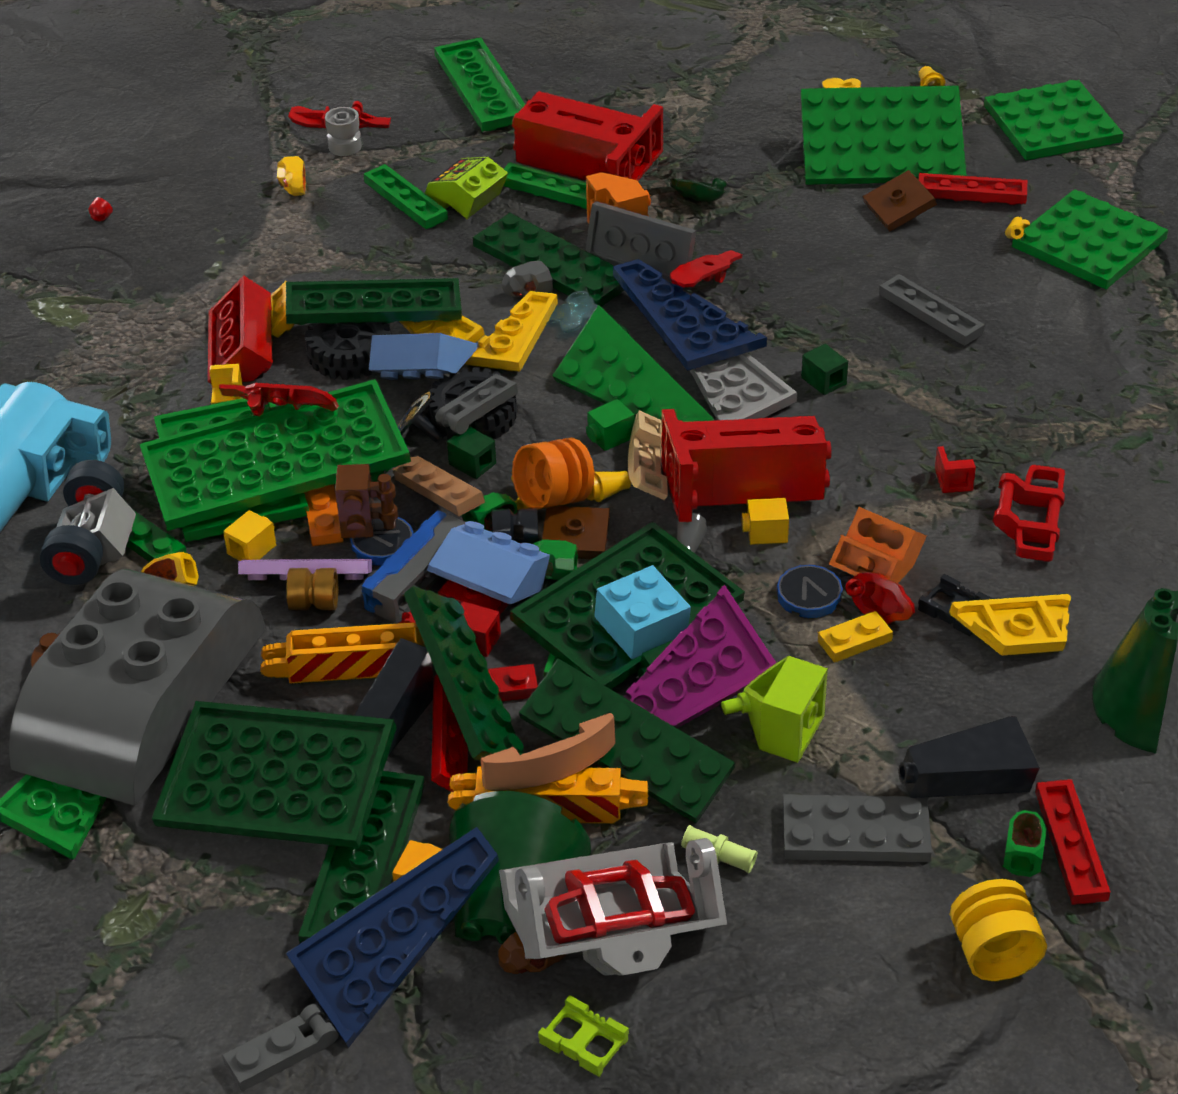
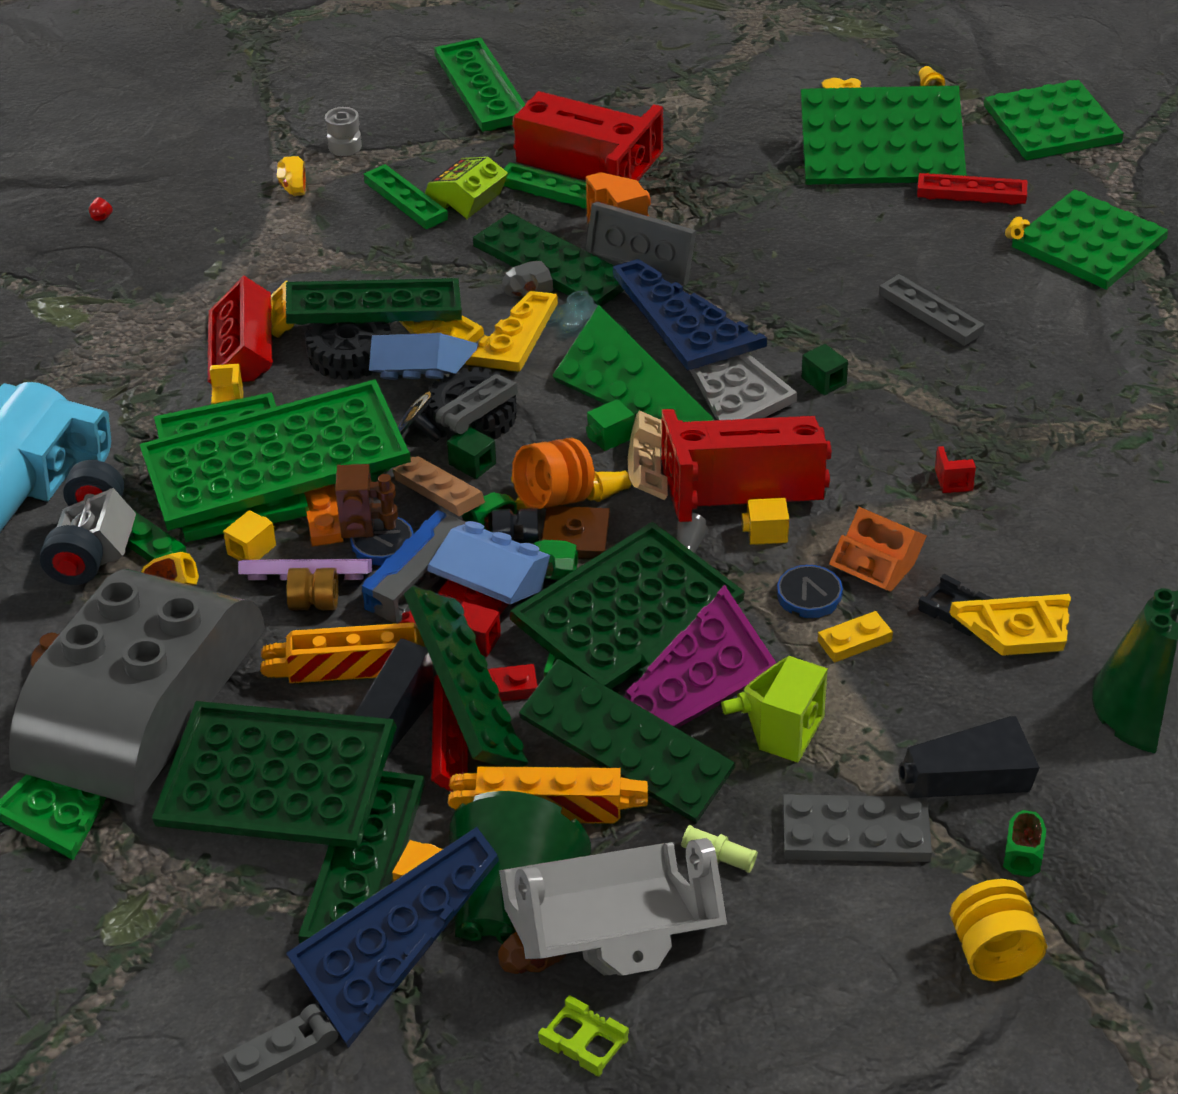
red piece [219,383,339,416] -> none
red piece [288,101,391,129] -> none
nougat slope [481,713,615,790] -> none
red bar [544,860,695,944] -> none
medium azure brick [594,565,691,659] -> none
dark green arm [670,178,727,202] -> none
red piece [670,250,743,288] -> none
red arm [845,572,915,624] -> none
reddish brown plate [862,170,937,232] -> none
red bar [993,465,1065,562] -> none
red plate [1035,779,1111,905] -> none

